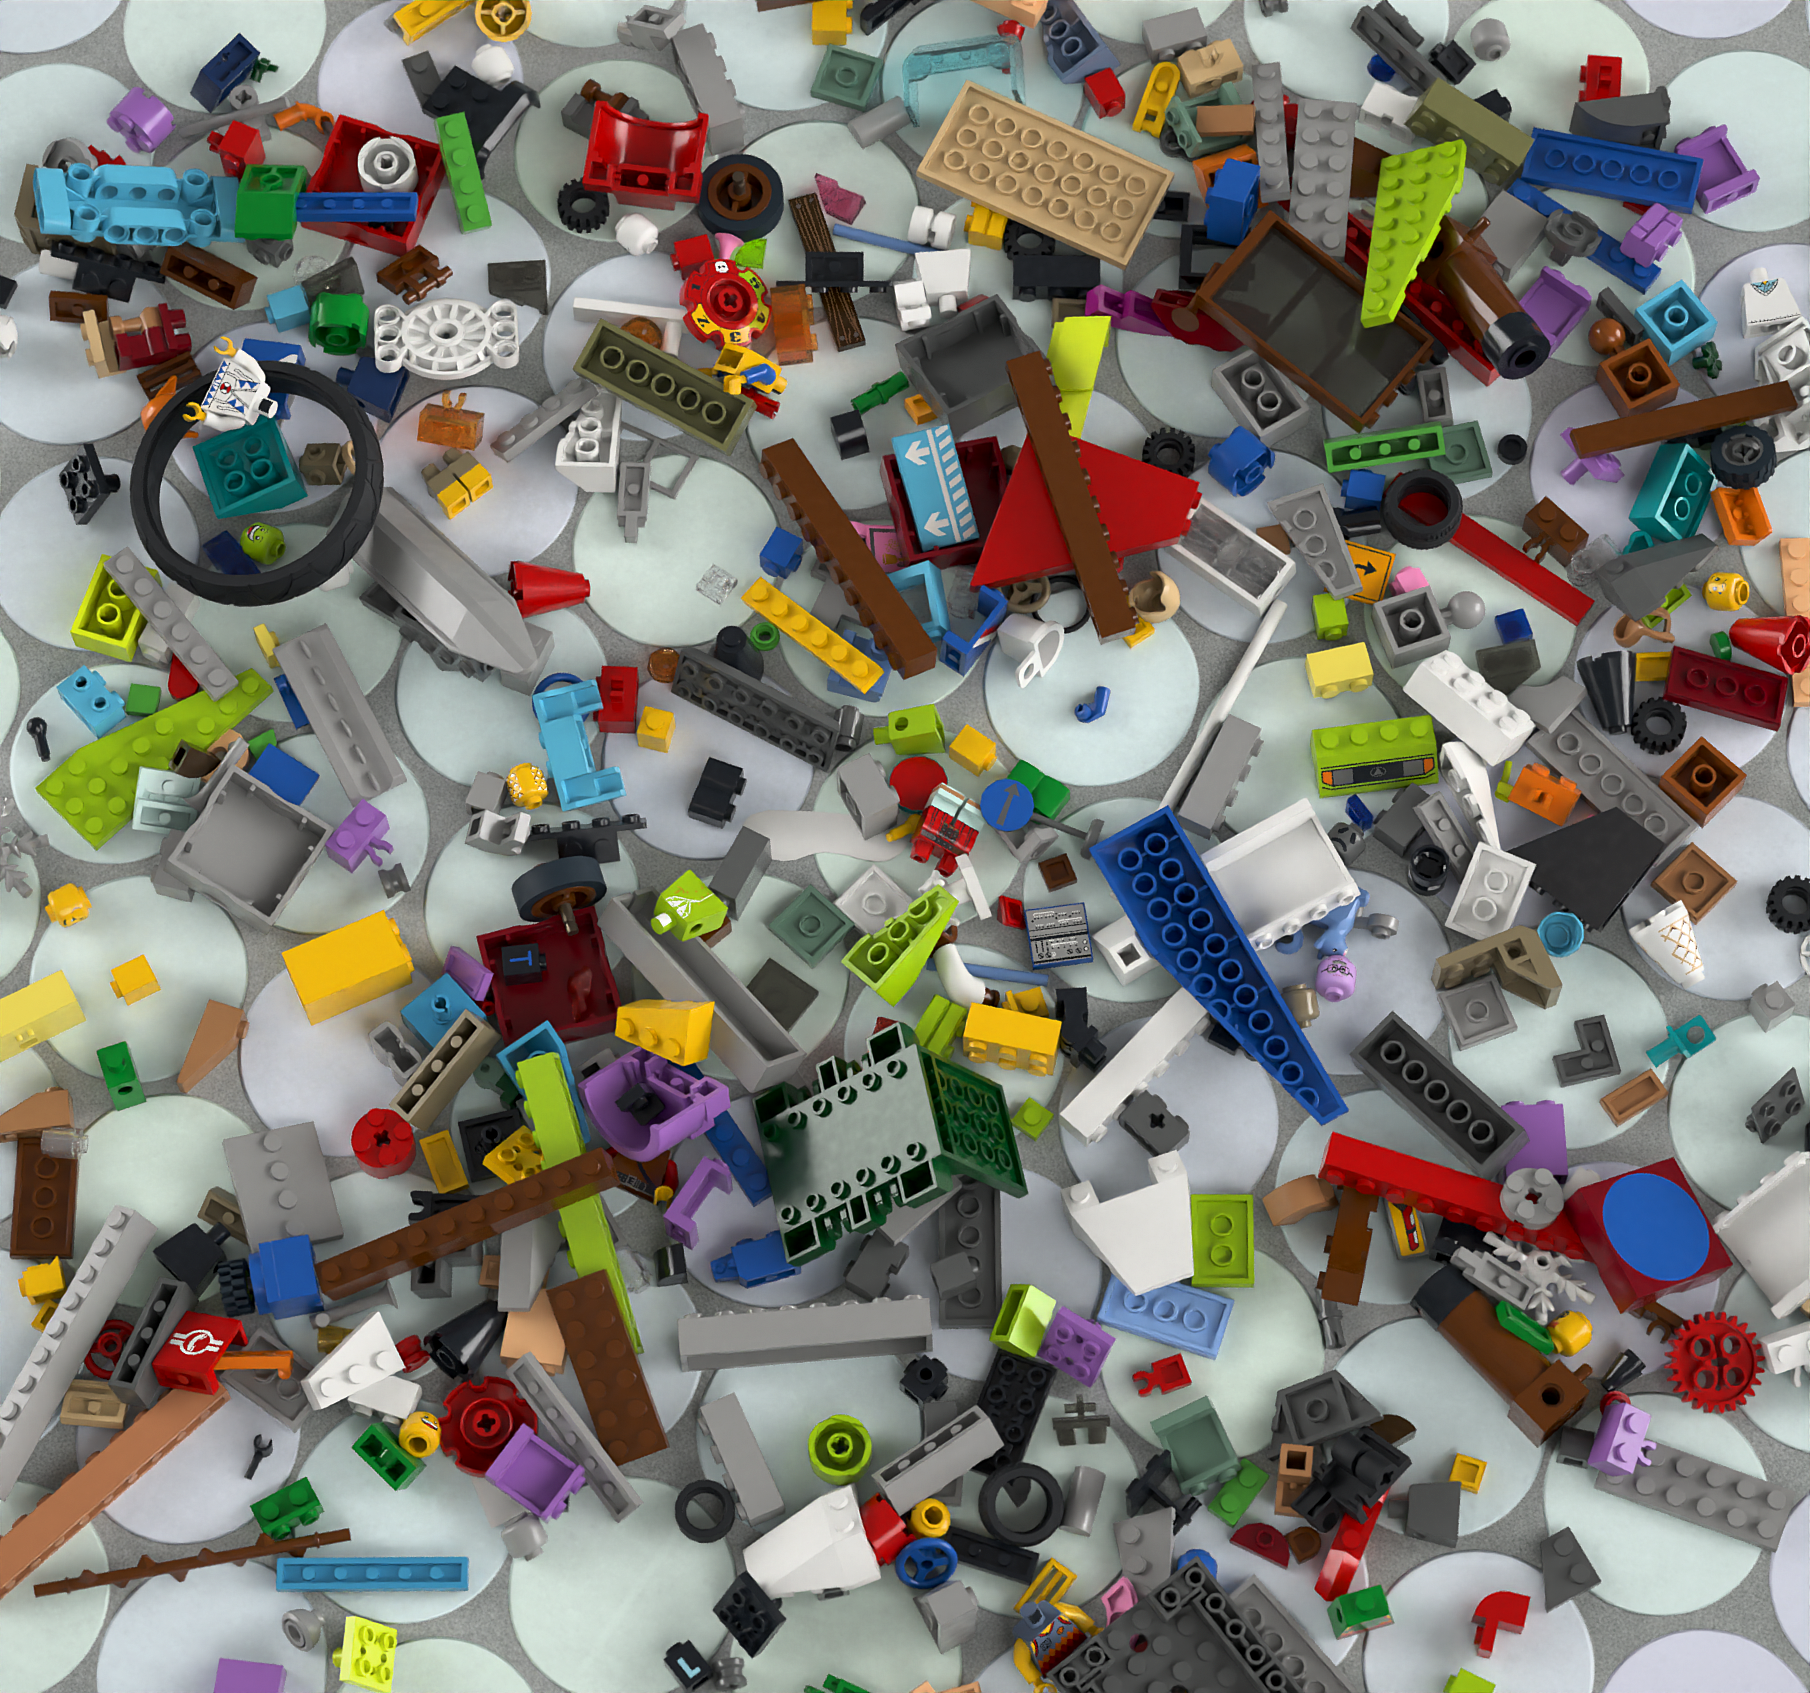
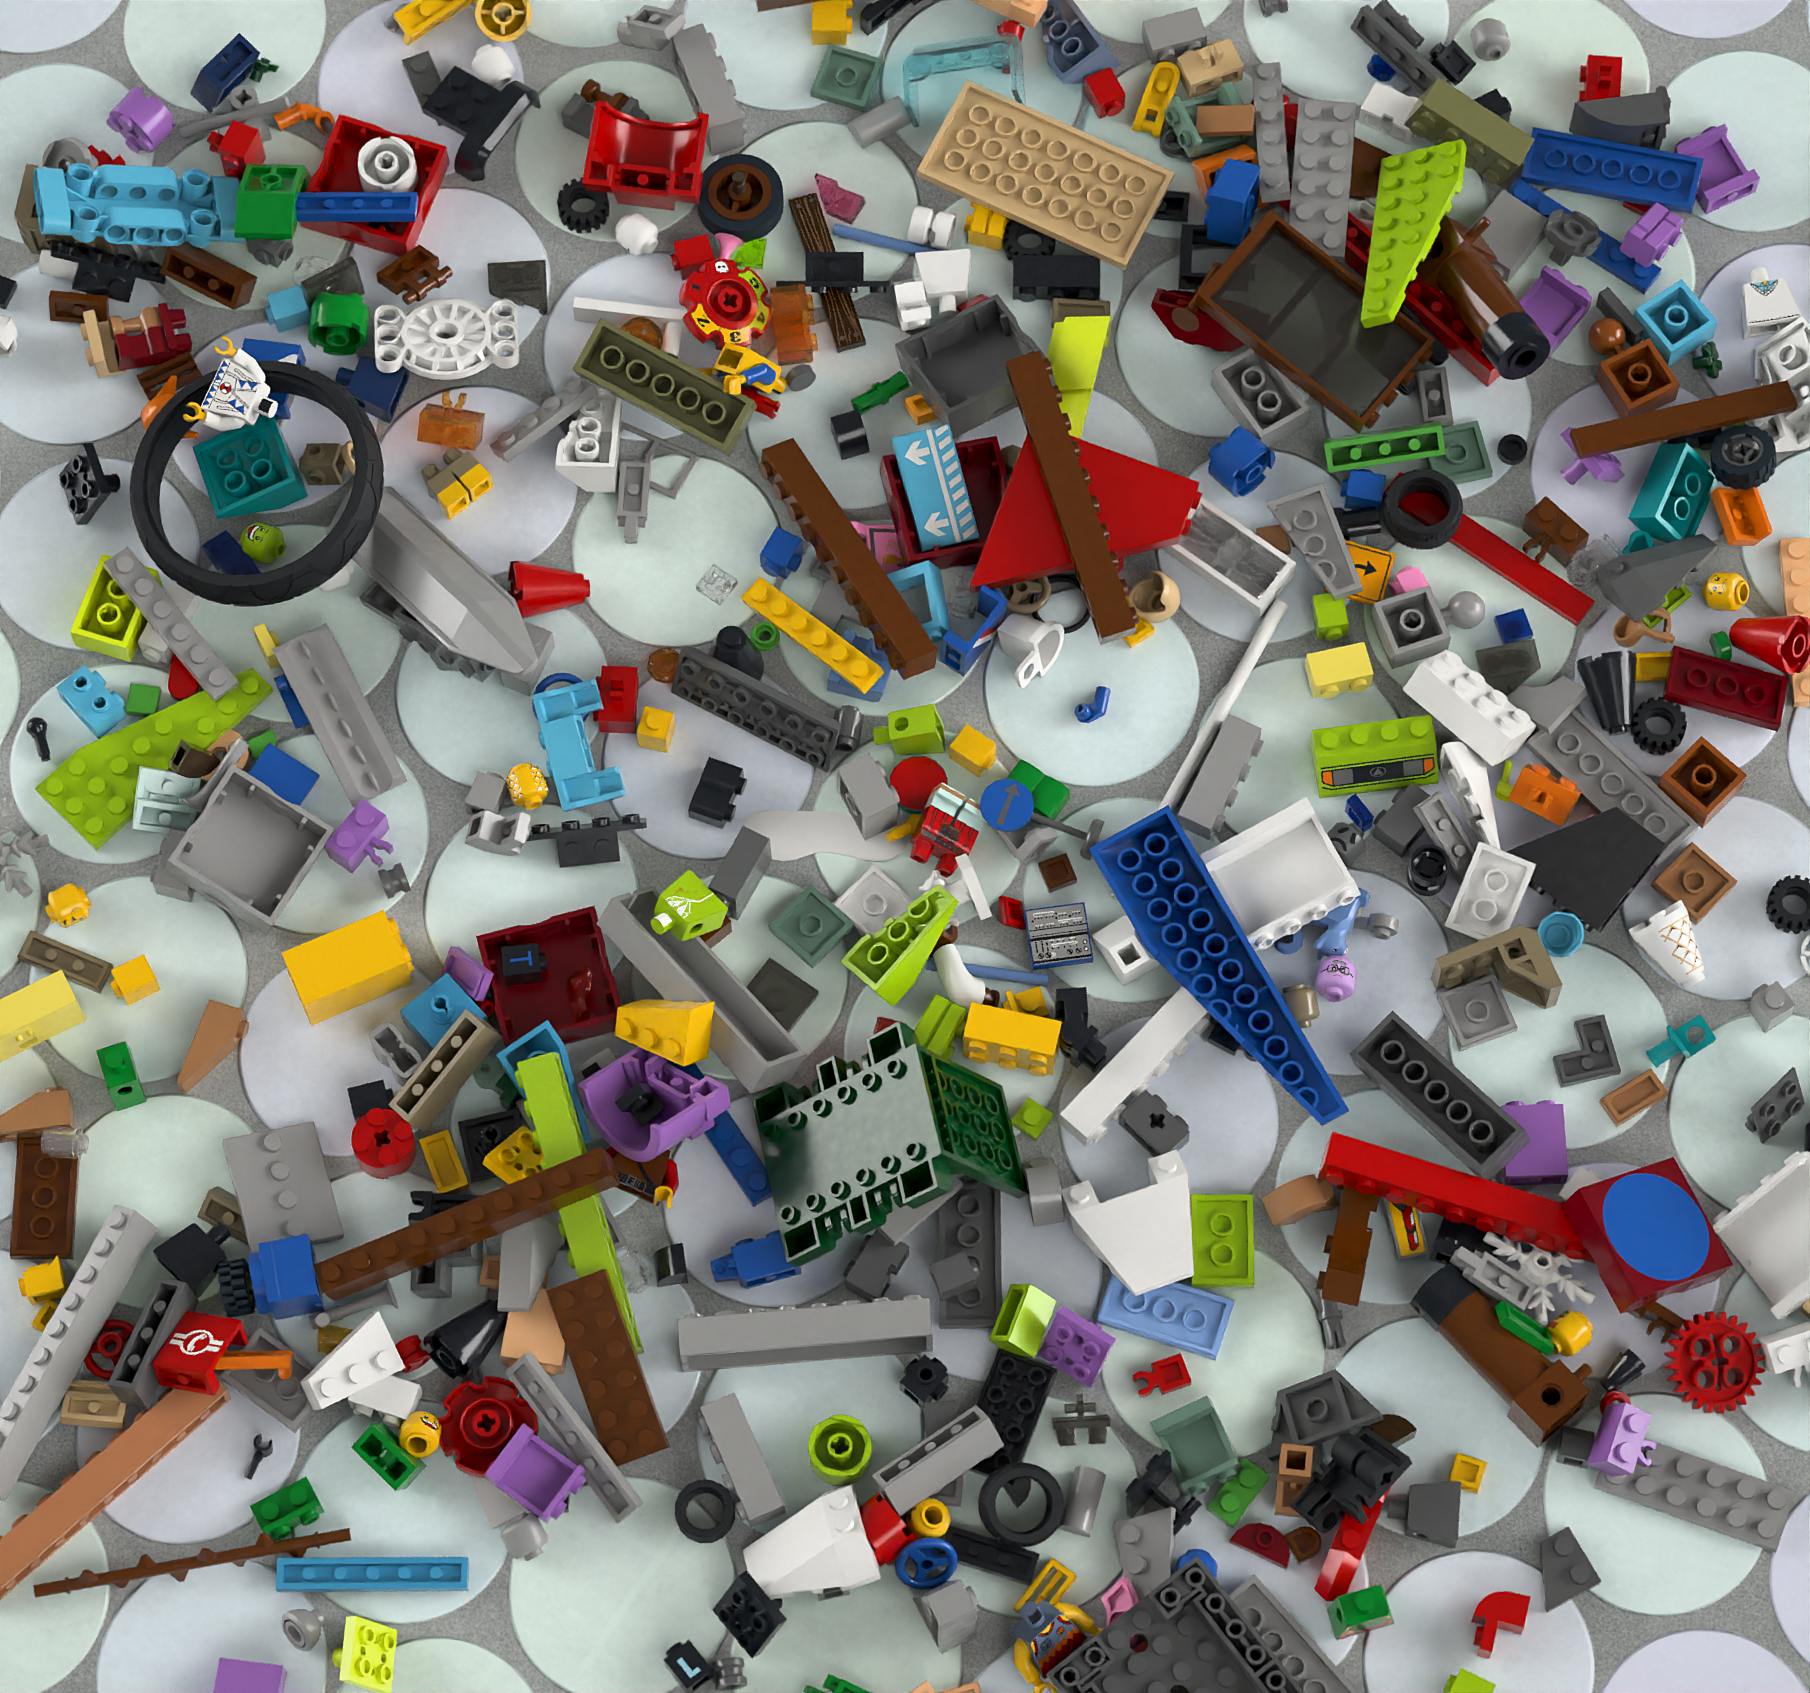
bright green brick [433,112,492,235] -> none
black wheel [511,856,607,936] -> none
medium lavender panel [663,1156,733,1250] -> none
magenta slope [1085,284,1173,337] -> none
black tyre [1142,427,1196,478] -> none
light grey plate [1500,1168,1564,1230] -> none
none -> dark tan tile [17,930,114,994]
none -> black brick [347,1080,394,1123]
none -> dark grey tile [785,364,816,392]
none -> light grey brick [1022,1157,1065,1227]

